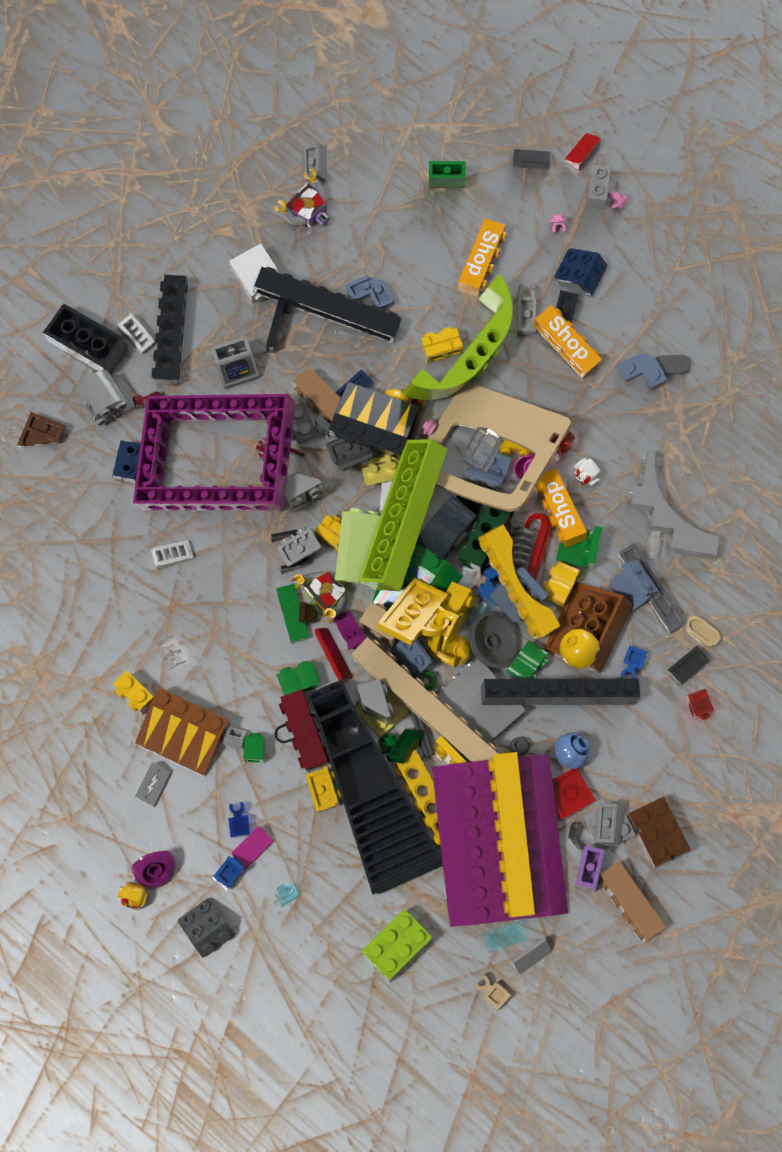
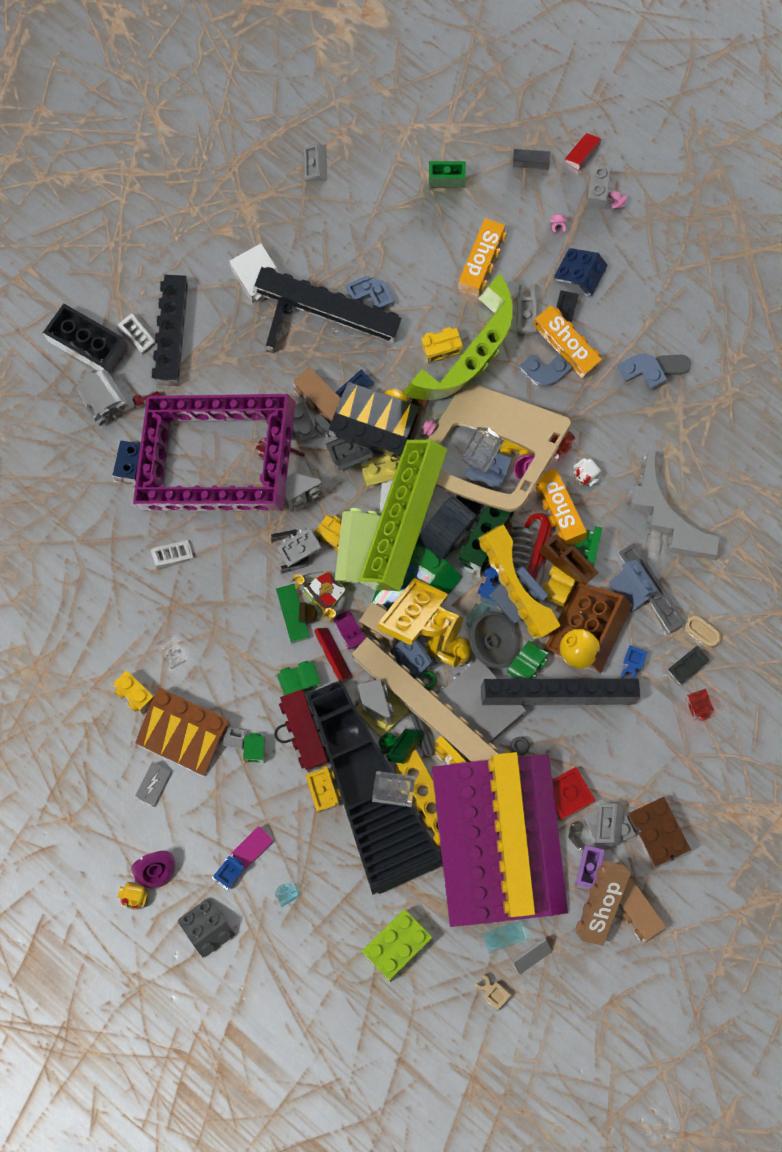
reddish brown wing [17,412,66,447] -> none
light grey slope [210,336,259,388] -> none
clear blue plate [228,802,250,838] -> none
torso [273,169,330,227] -> none
yellow brick [442,582,477,626] -> none
medium blue plant [555,733,590,770] -> none
none -> clear brick [372,771,416,807]
none -> sand blue plate [519,354,572,385]
none -> reddish brown slope [539,534,599,585]
none -> medium nougat brick [576,860,631,946]

